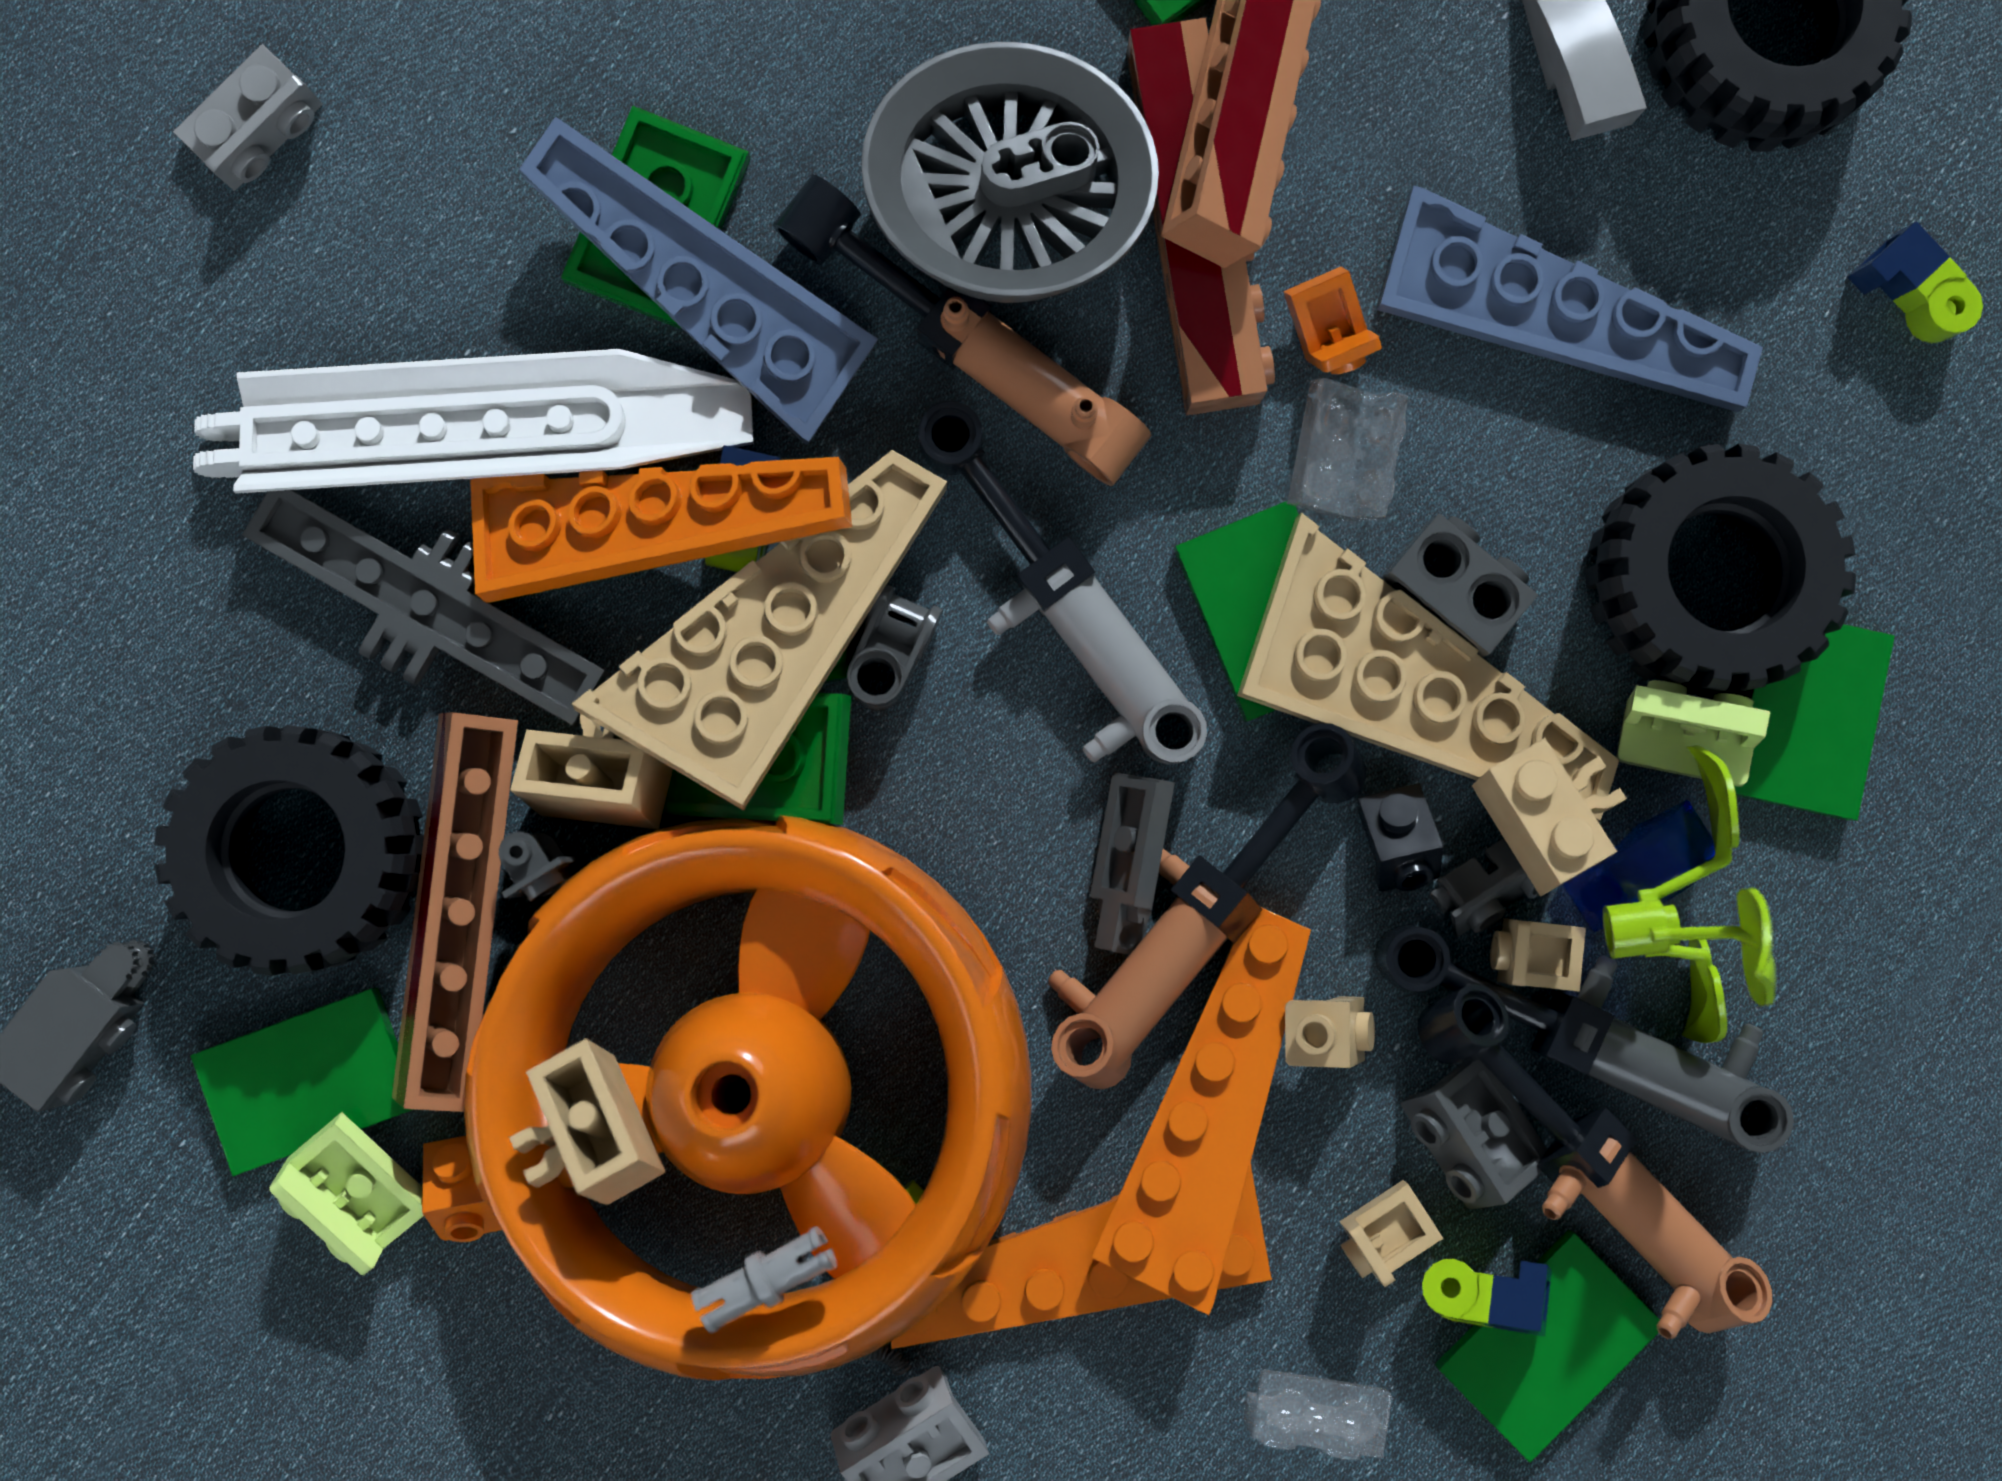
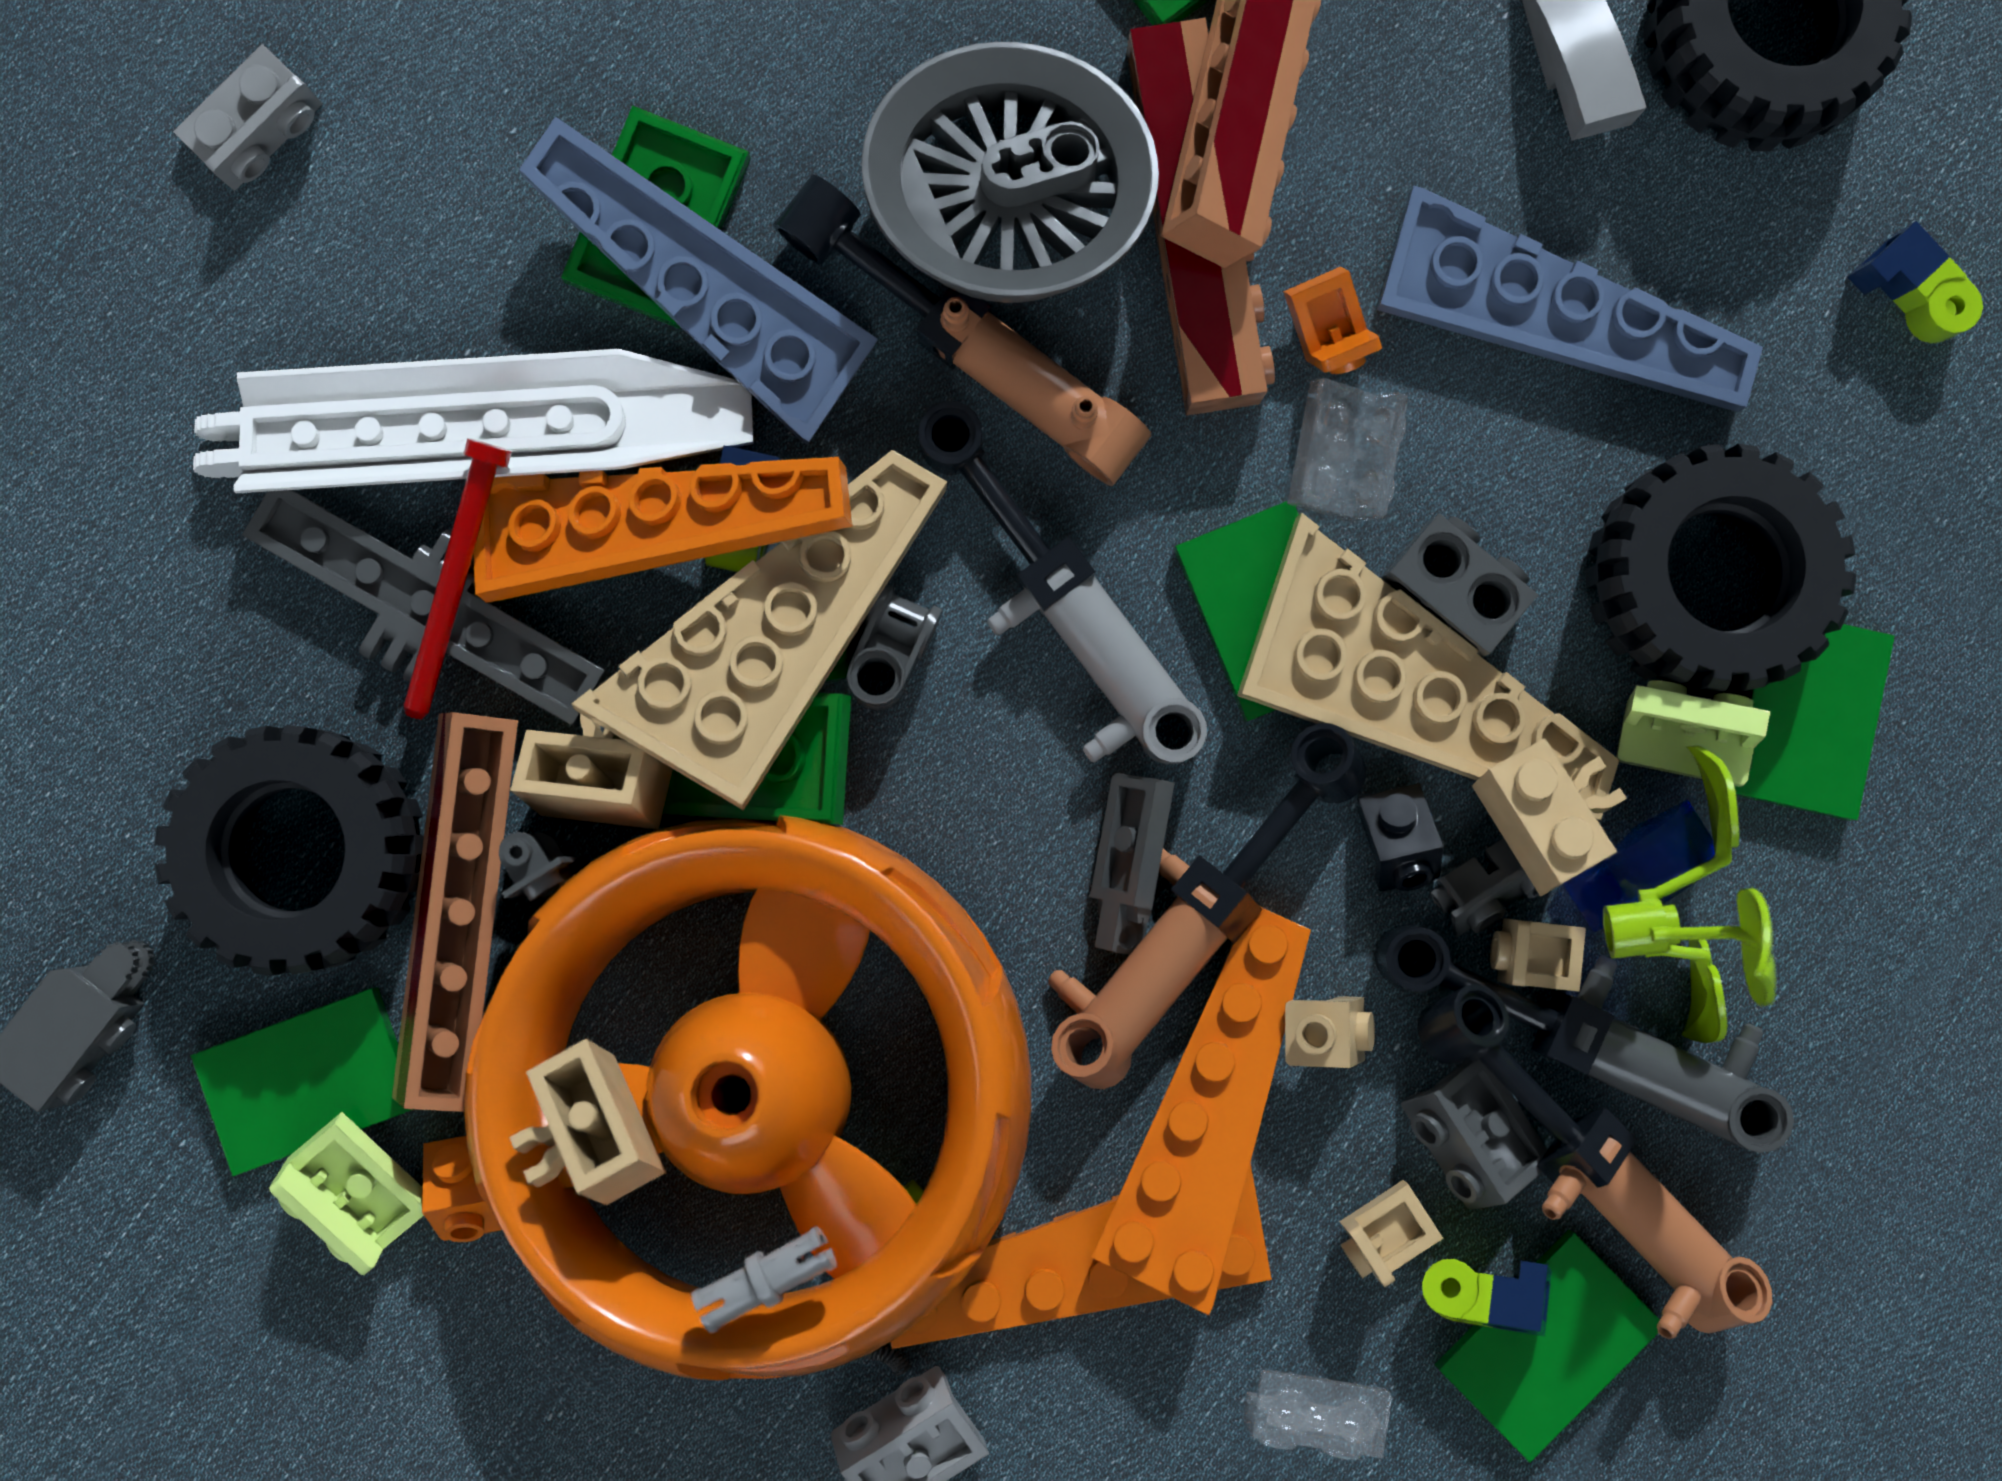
none -> red bar [404,438,512,719]

